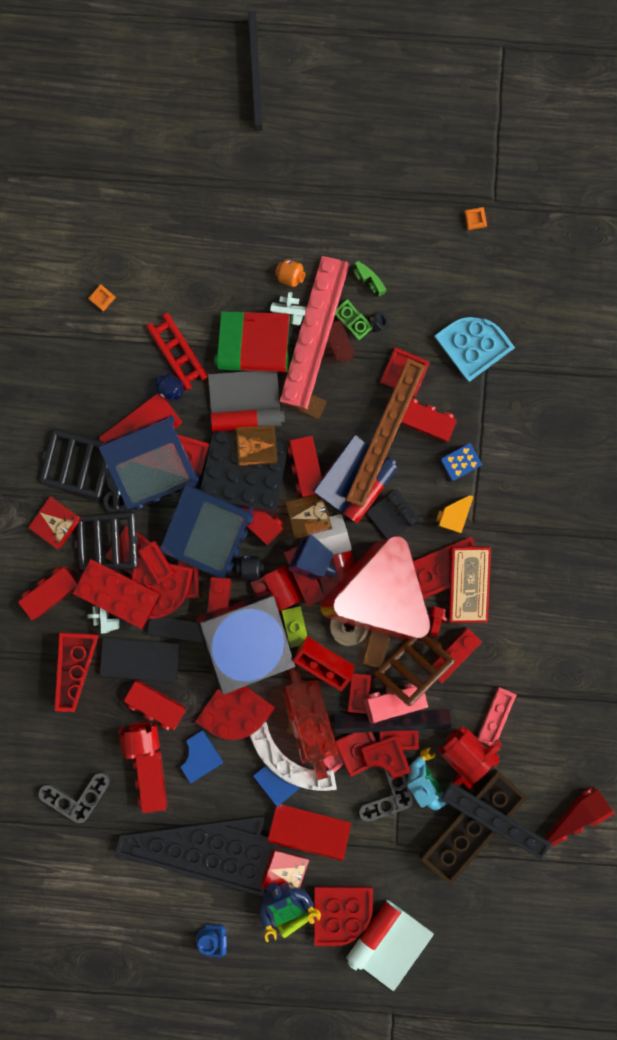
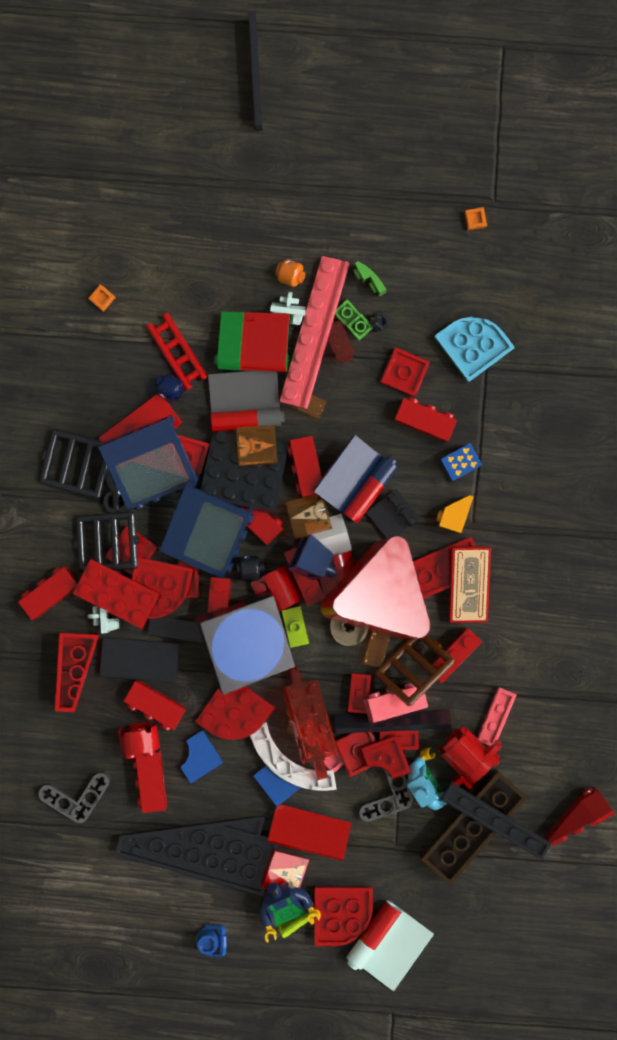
red tile [28,496,81,550] -> none
red tile [138,541,175,584] -> none
red brick [292,636,355,691] -> none
dark orange tile [346,359,426,508] -> none
red piece [428,606,448,638] -> none

